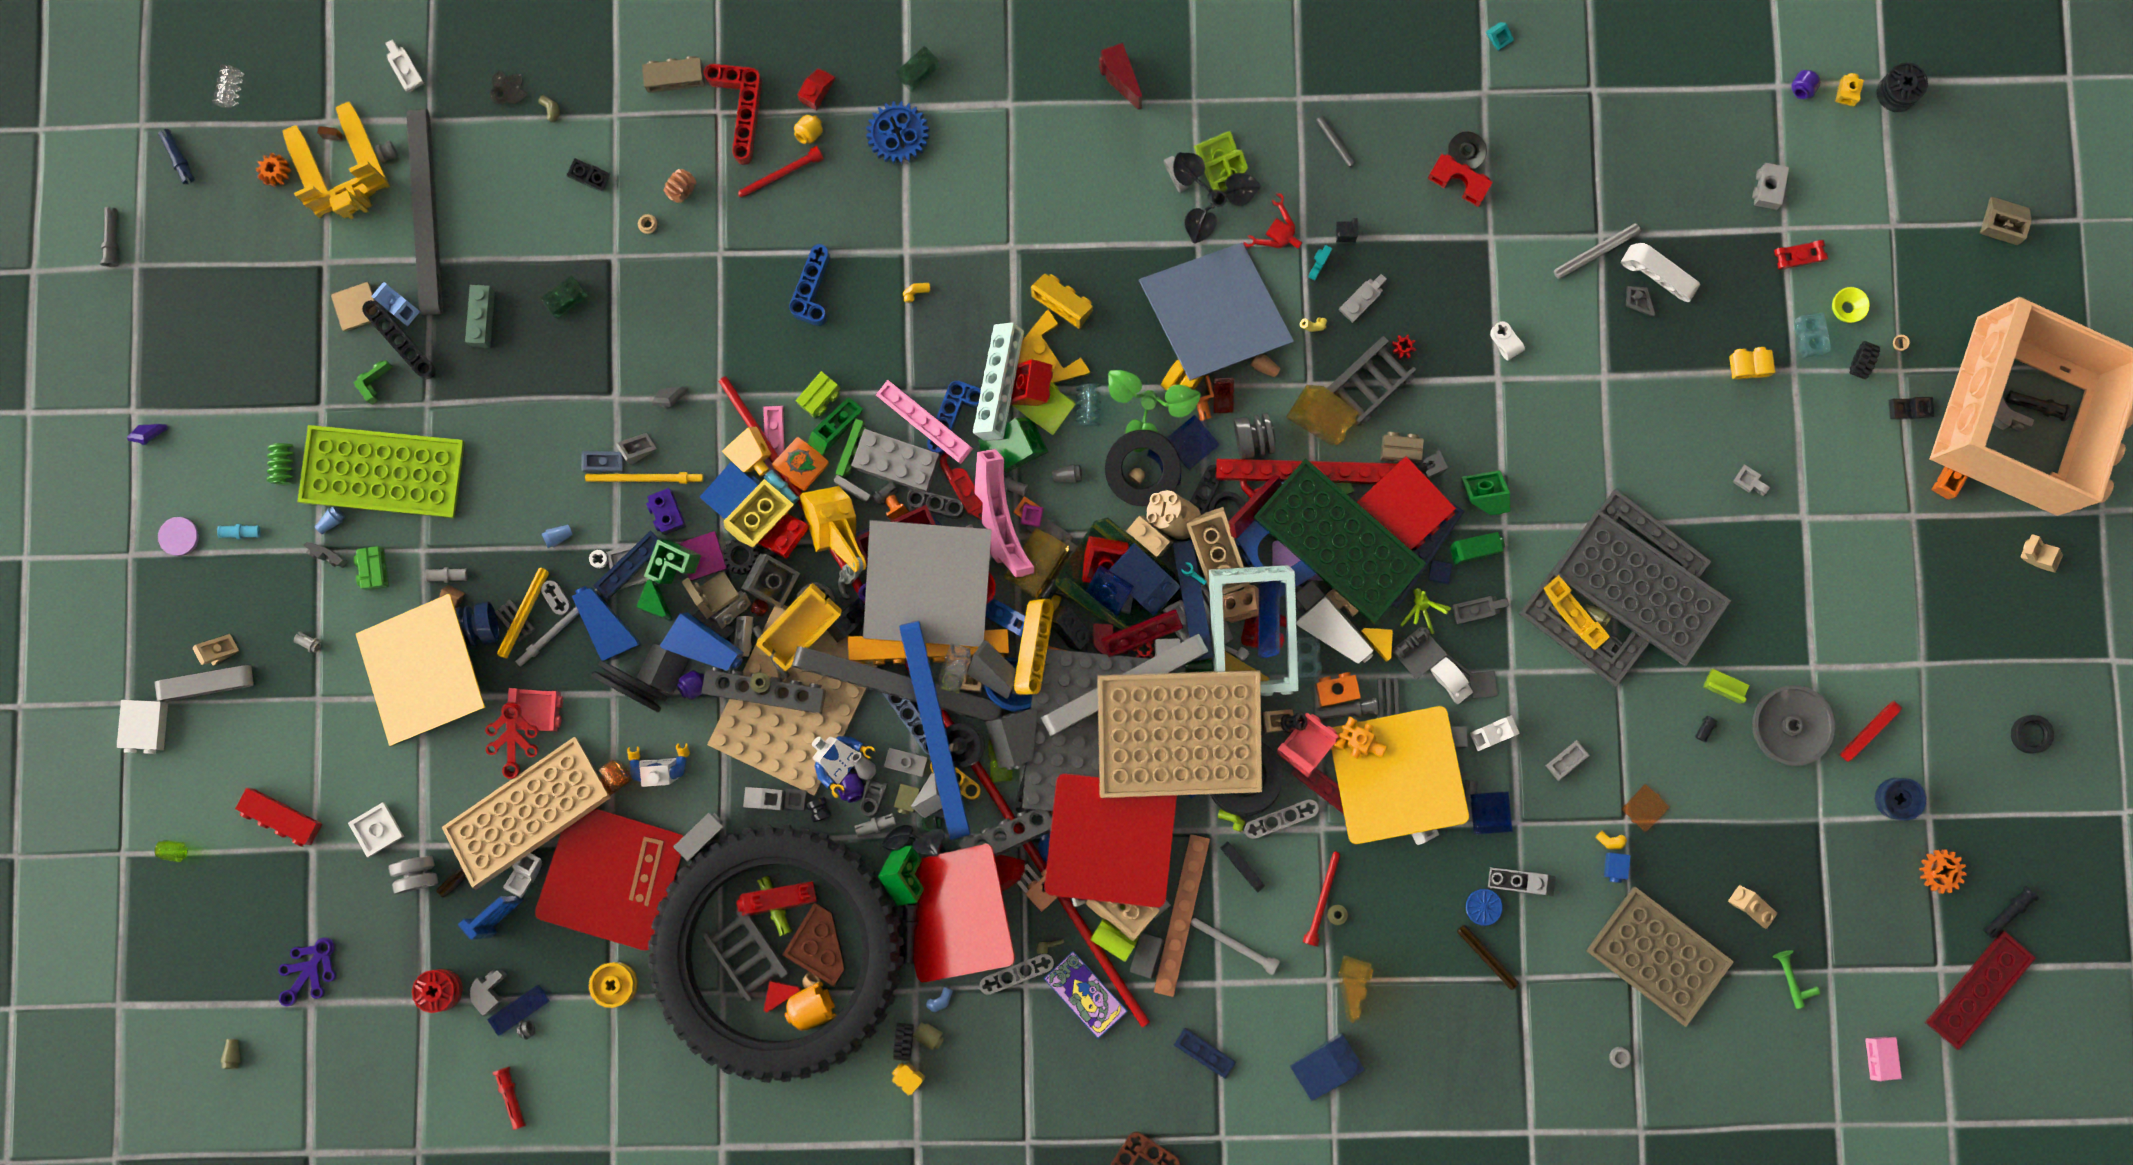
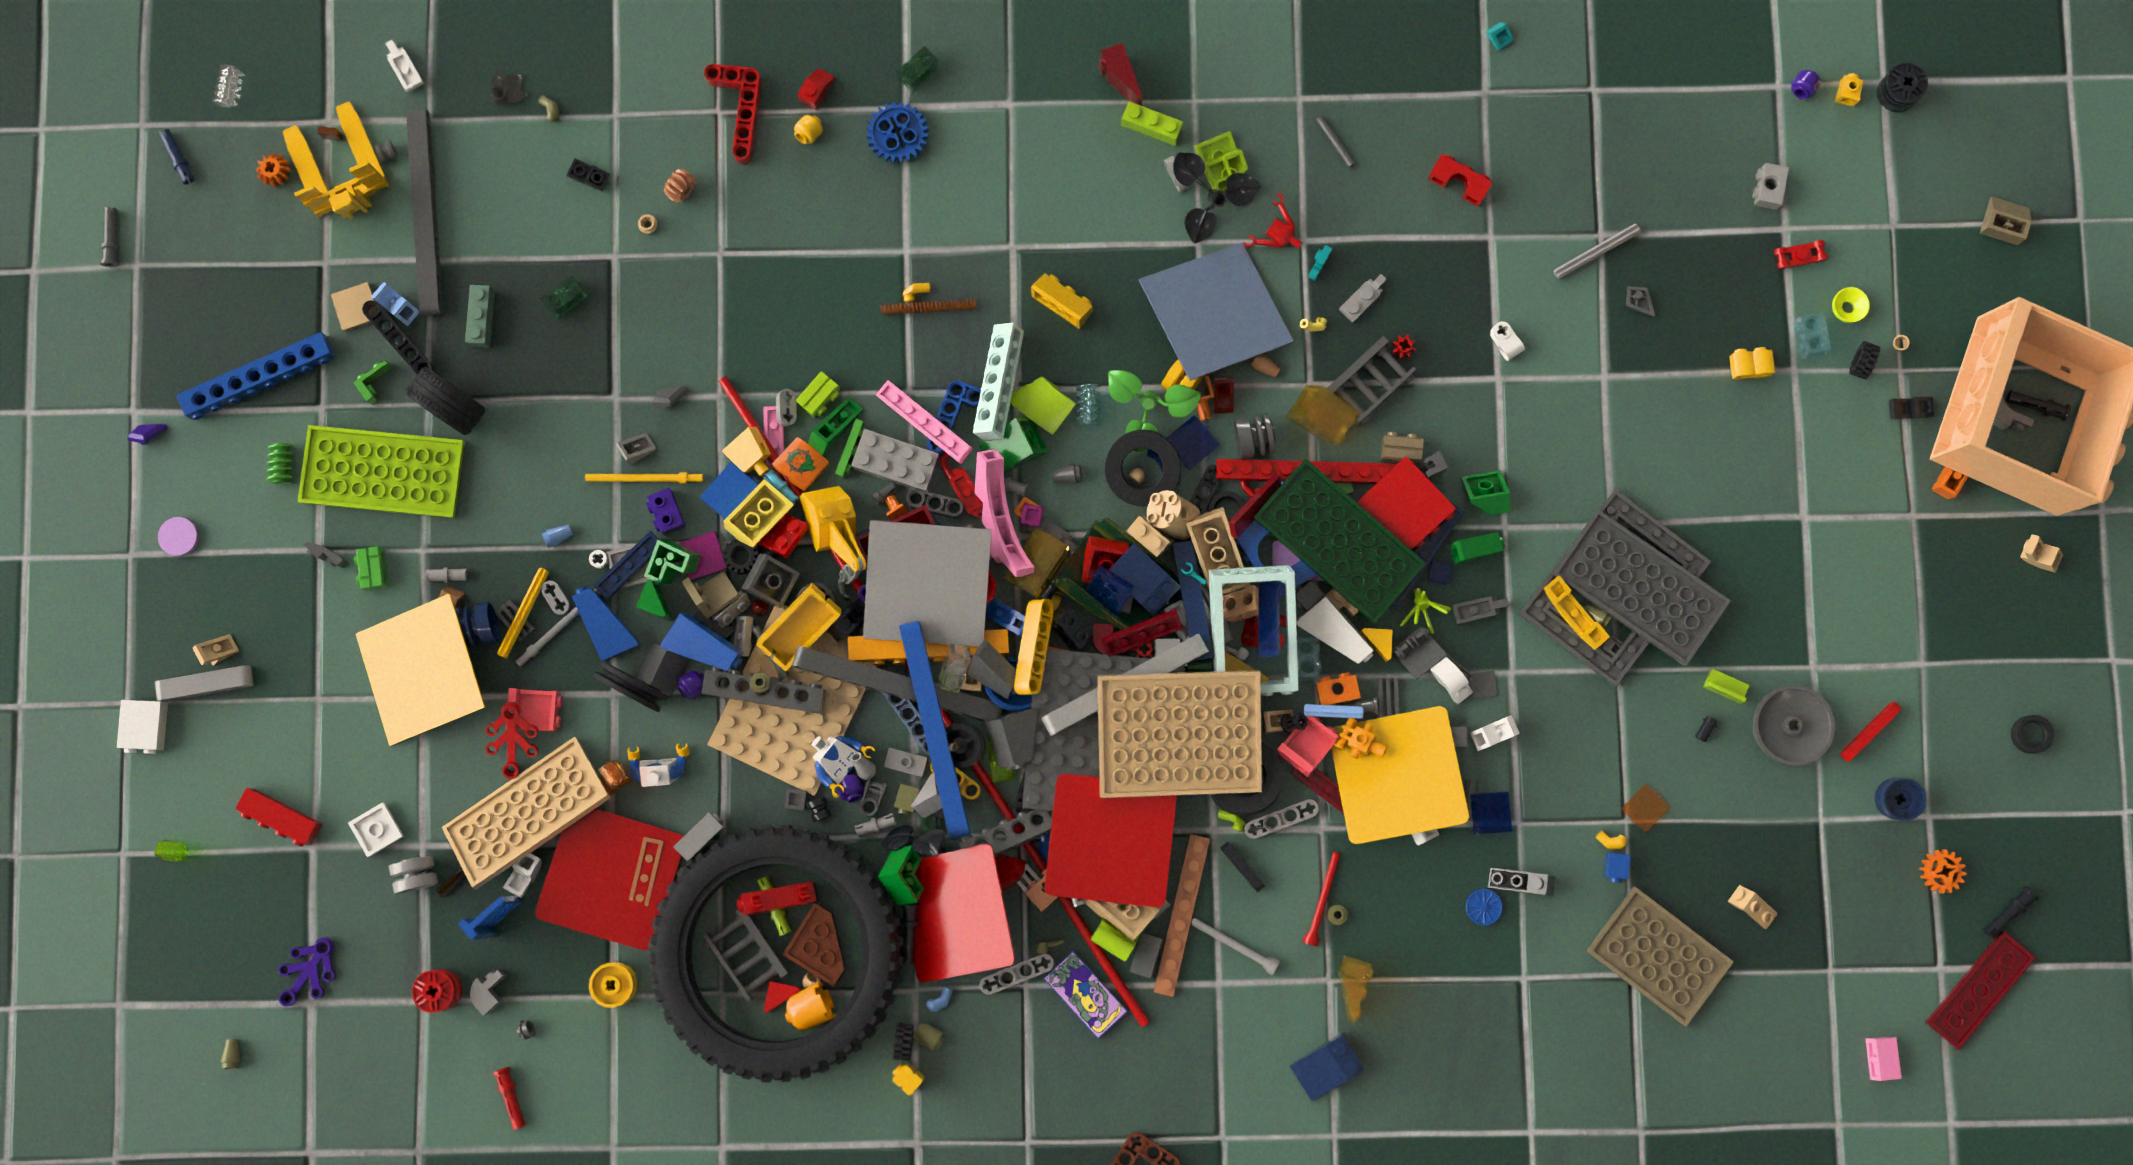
medium azure pin [217,524,261,540] -> none
light grey pin [294,631,321,653] -> none
medium blue cone [315,506,345,534] -> none
clear blue tile [487,985,550,1036] -> none
sand blue slope [581,451,623,473] -> none
dark tan brick [642,56,705,93] -> none
red piece [738,146,824,197] -> none
light grey slope [743,787,785,811] -> none
blue beam [789,244,830,326] -> none
light grey tile [834,475,872,504] -> none
red slope [1010,359,1053,406] -> none
yellow wing [1018,310,1090,384] -> none
dark blue tile [1174,1028,1236,1079] -> none
black panel [1336,218,1358,243] -> none
pearl dark grey dish [1448,131,1487,169] -> none
dark brown axle [1457,925,1519,990] -> none
light grey plate [1545,740,1590,781] -> none
light grey tile [1609,1047,1631,1068] -> none
white beam [1621,243,1700,302] -> none
light grey plate [1732,464,1770,496] -> none
bright green piece [1773,950,1820,1009] -> none
none -> blue brick [176,332,336,420]
none -> black tyre [406,367,485,435]
none -> light grey beam [776,389,797,427]
none -> dark orange piece [880,298,977,315]
none -> lime brick [1121,101,1183,146]
none -> light blue axle [1304,704,1364,719]

